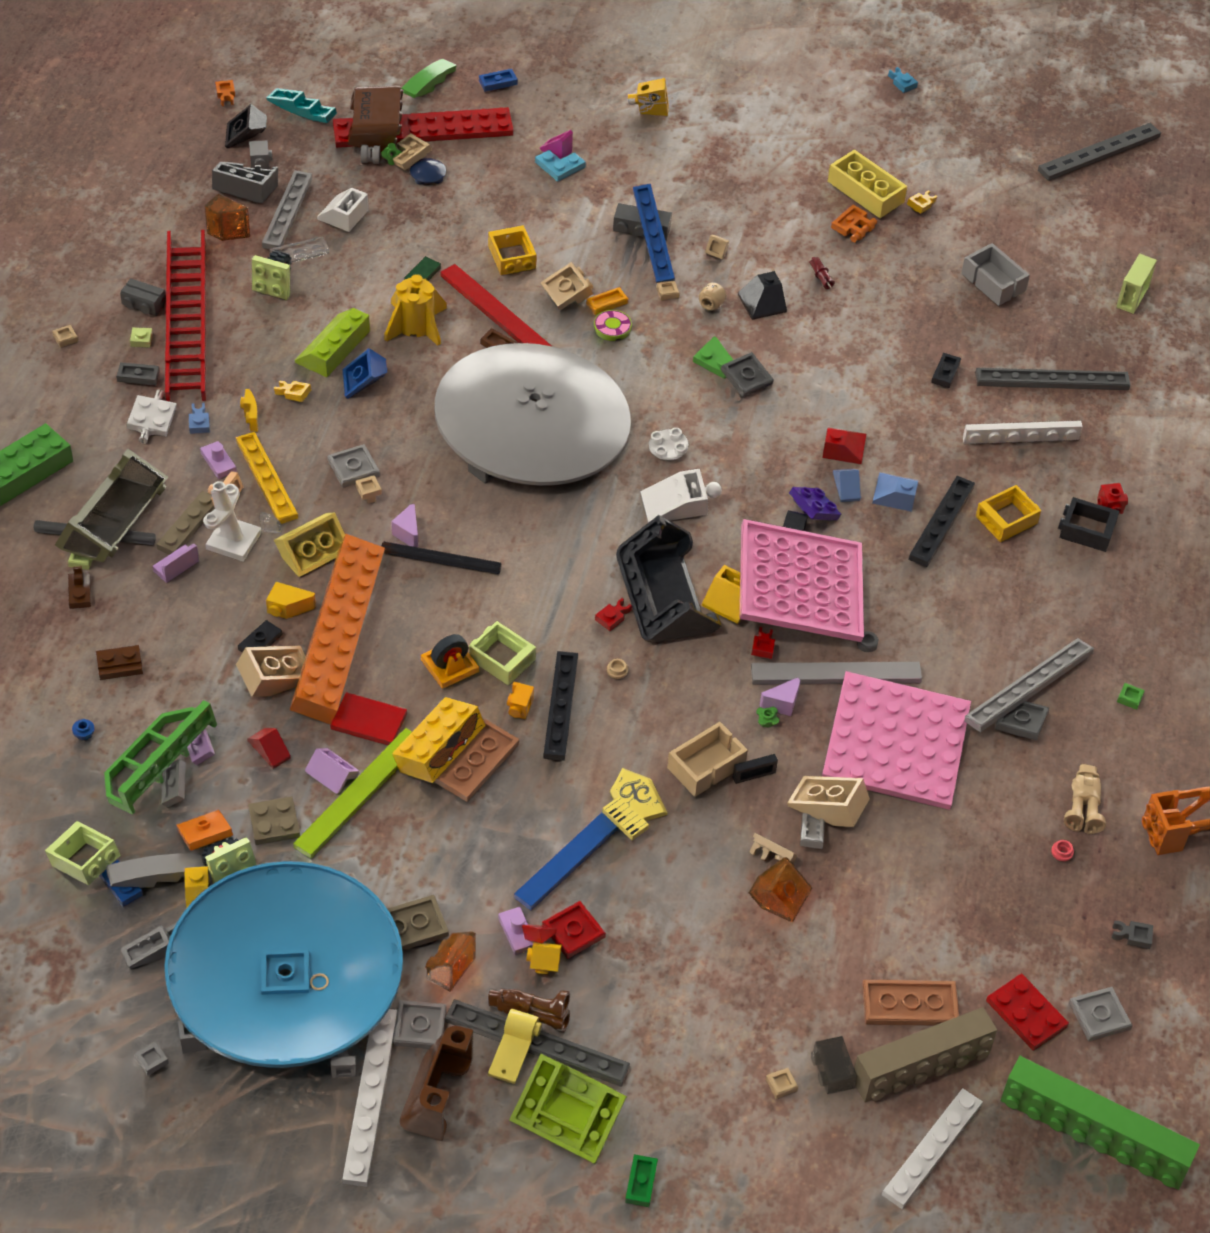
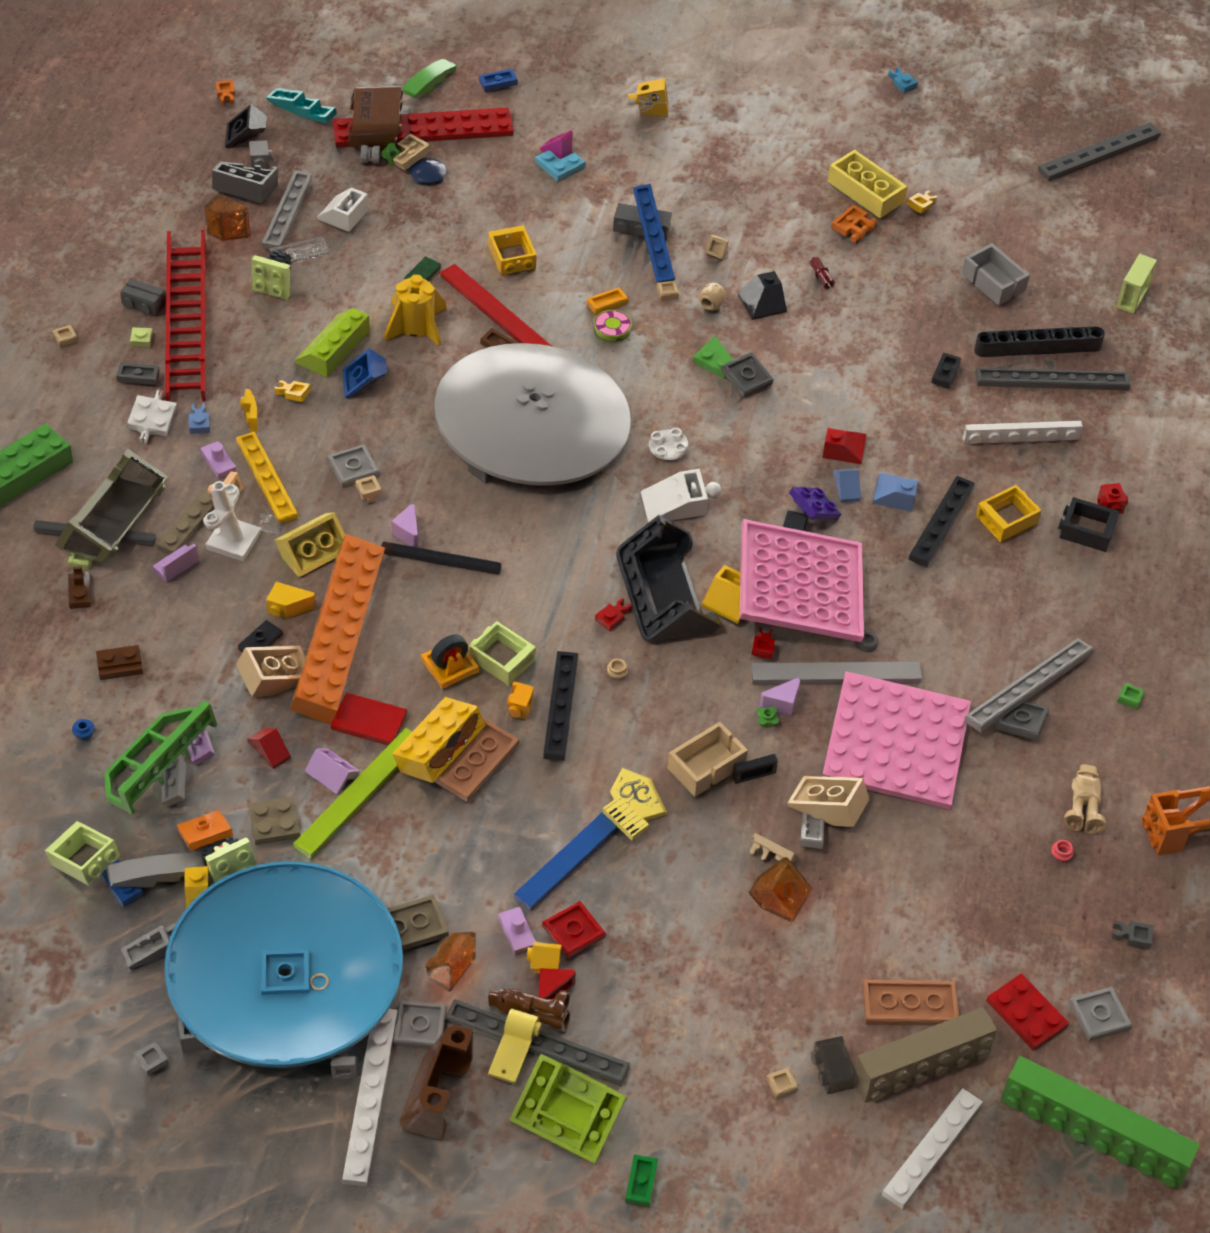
red slope [522,924,557,944] -> none
tan plate [540,262,594,310] -> none
none -> red slope [538,968,576,1011]
none -> black beam [974,326,1105,357]

